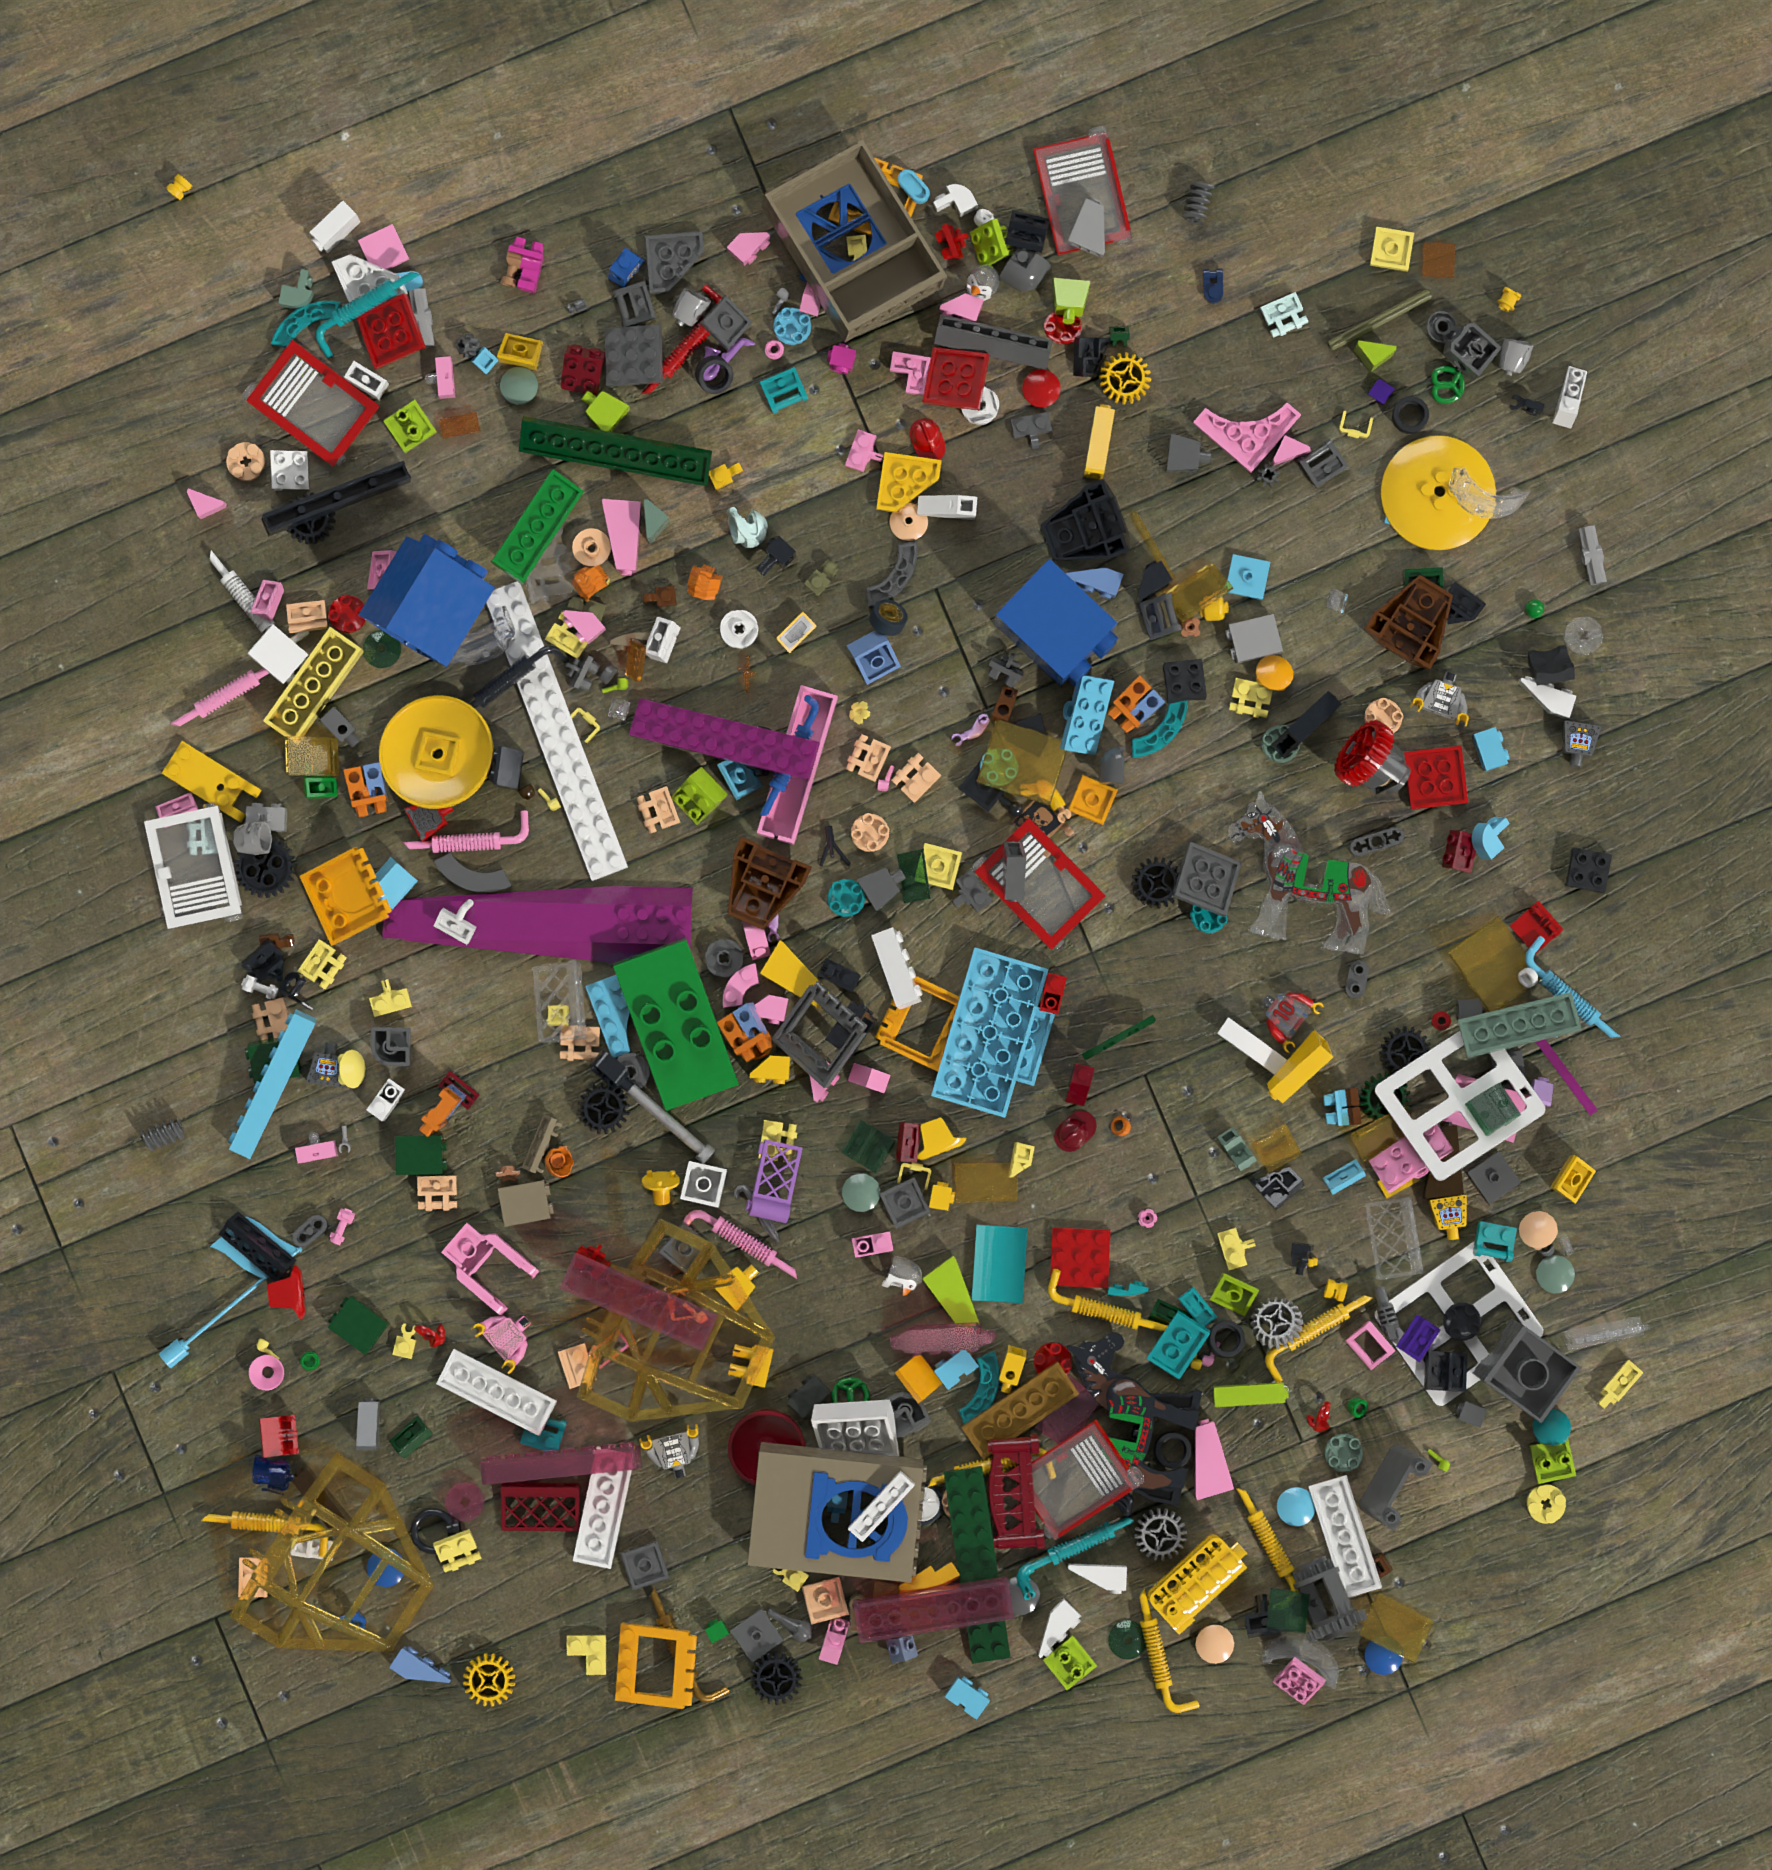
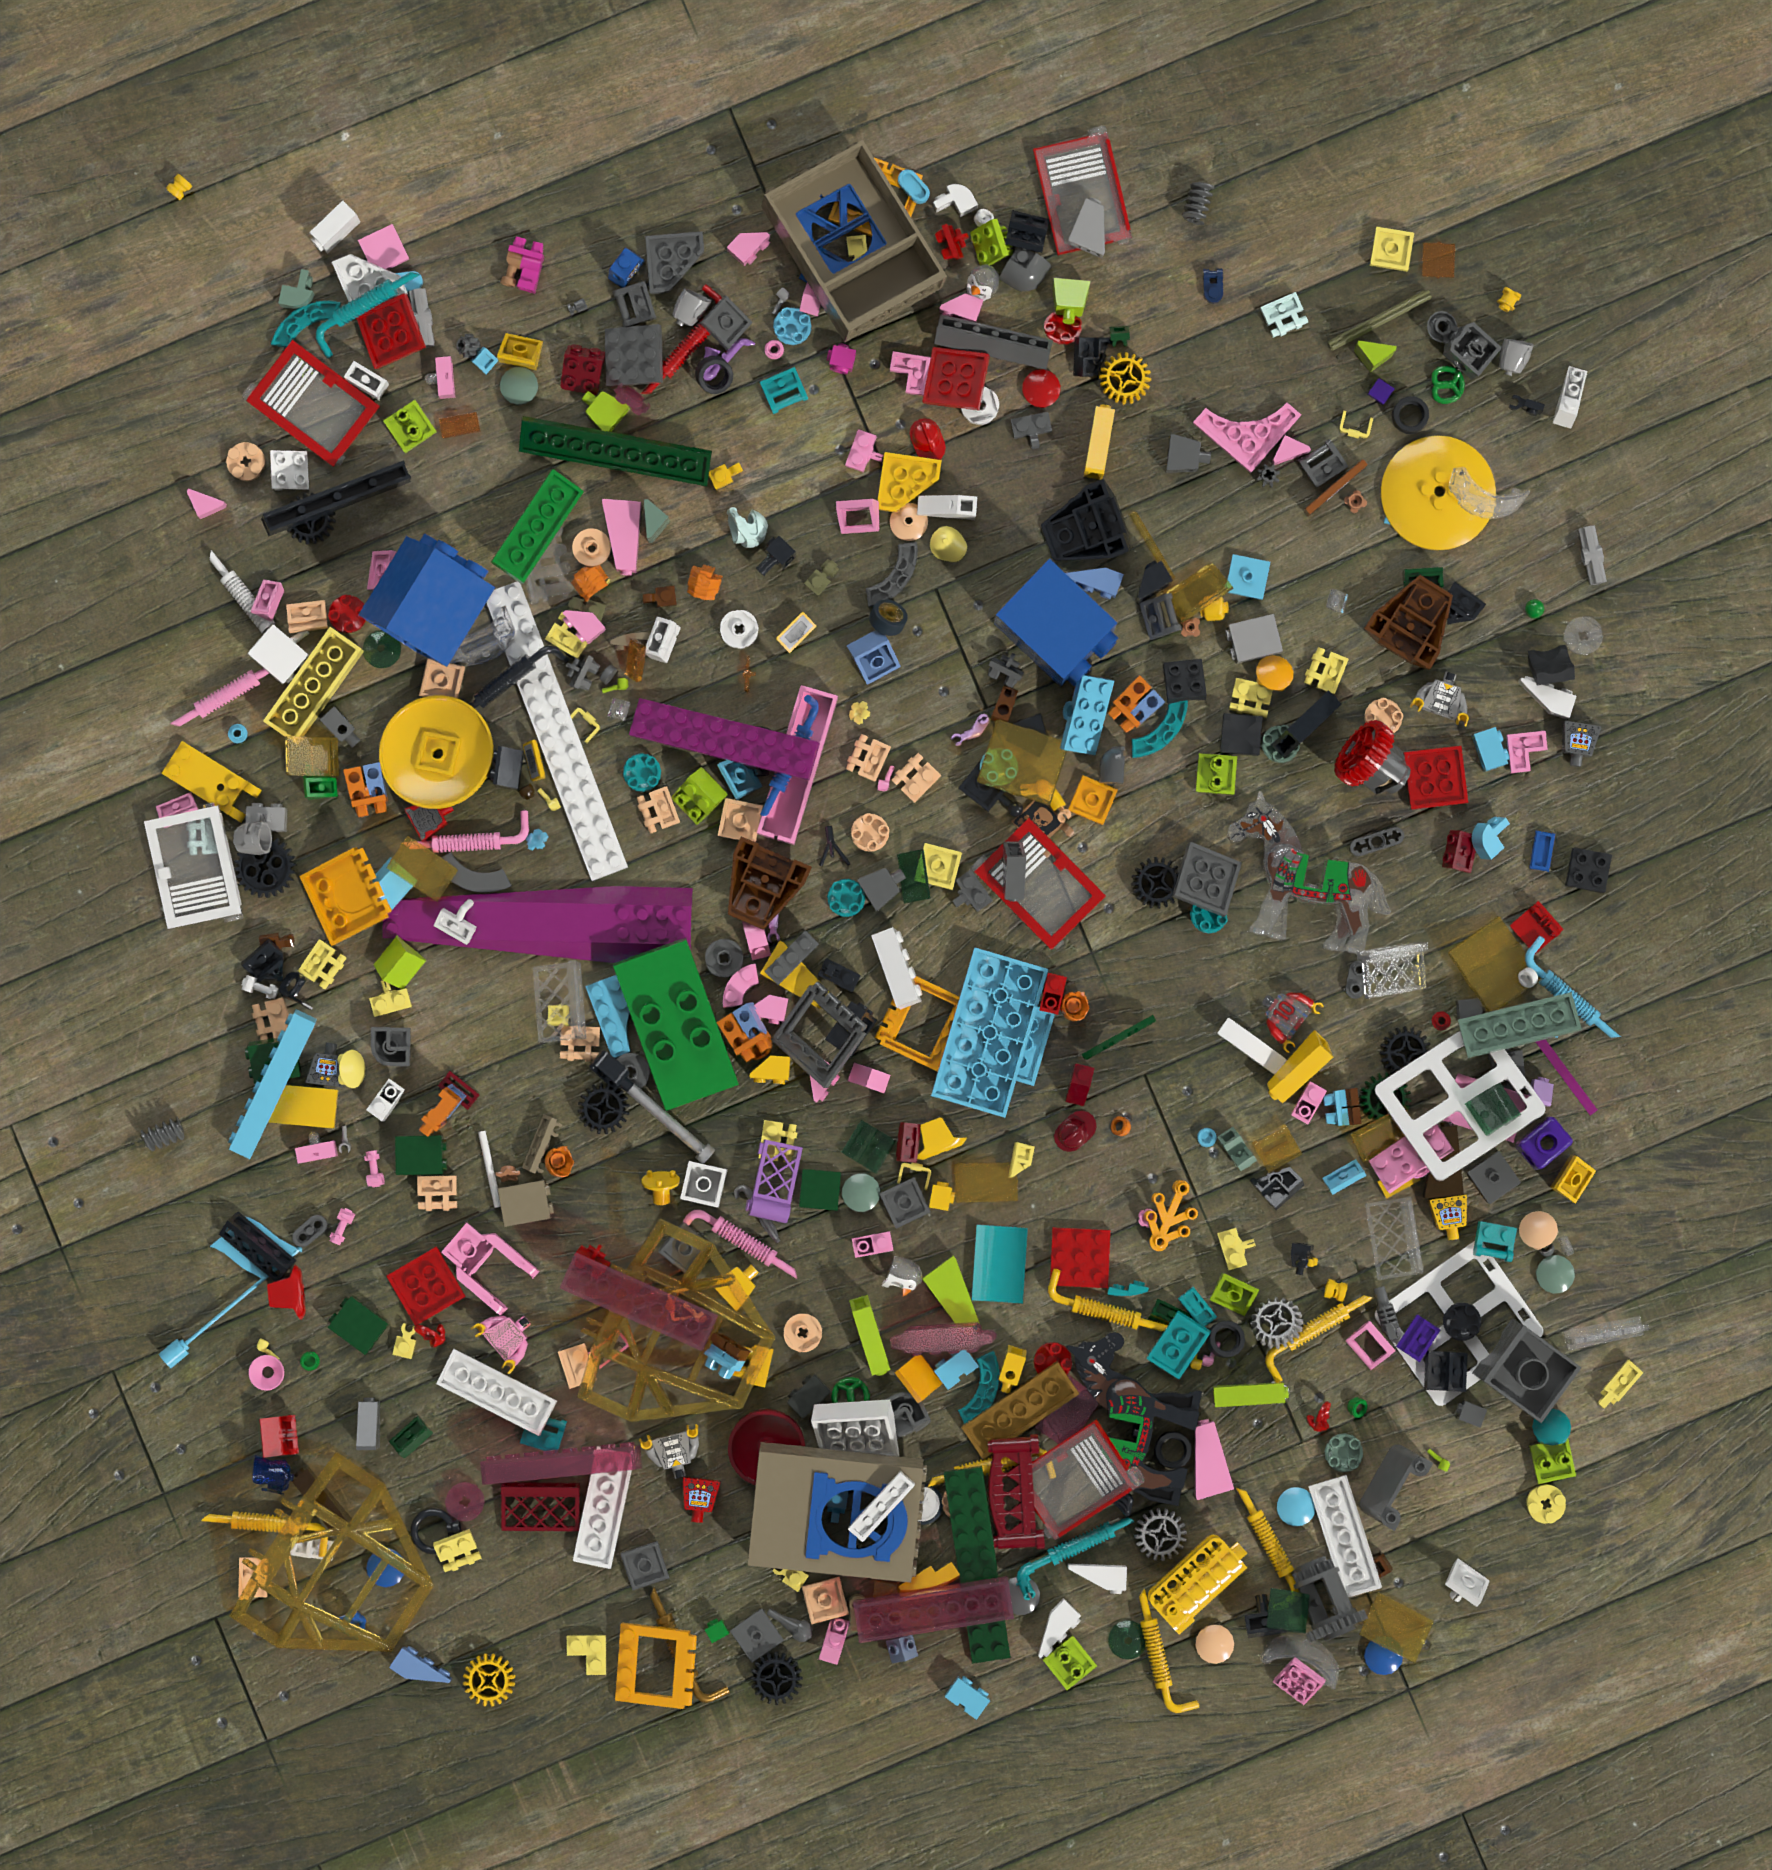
none -> medium azure plate [228,724,248,743]
none -> yellow slope [268,1085,338,1129]
none -> bright pink bar [364,1150,385,1188]
none -> lime slope [374,935,427,989]
none -> clear yellow piece [386,836,458,902]
none -> red plate [386,1246,466,1326]
none -> light nougat plate [419,658,465,701]
none -> white bar [478,1131,501,1208]
none -> slope [523,740,546,781]
none -> medium azure plant [526,829,549,851]
none -> clear pink plate [615,384,651,416]
none -> teal dish [623,753,661,792]
none -> torso [683,1476,721,1523]
none -> hips [704,1333,751,1379]
none -> light nougat plate [718,798,763,842]
none -> dark grey plate [764,930,819,985]
none -> light nougat plate [784,1314,822,1352]
none -> dark green tile [799,1169,841,1211]
none -> bright pink tile [836,499,879,534]
none -> lime slope [849,1295,890,1376]
none -> light yellow hat [930,526,967,562]
none -> orange hair [1060,991,1089,1021]
none -> light orange plant [1144,1180,1198,1251]
none -> lime plate [1196,753,1237,795]
none -> medium azure tile [1197,1128,1217,1147]
none -> black brick [1220,713,1263,756]
none -> bright pink slope [1291,1081,1327,1125]
none -> dark orange tile [1304,459,1368,517]
none -> light yellow plate [1304,647,1349,695]
none -> nougat plate [1344,490,1367,513]
none -> clear fence [1357,942,1428,999]
none -> white tile [1445,1559,1489,1607]
none -> bright pink plate [1506,731,1548,774]
none -> dark purple piece [1515,1116,1573,1170]
none -> blue tile [1529,830,1555,872]

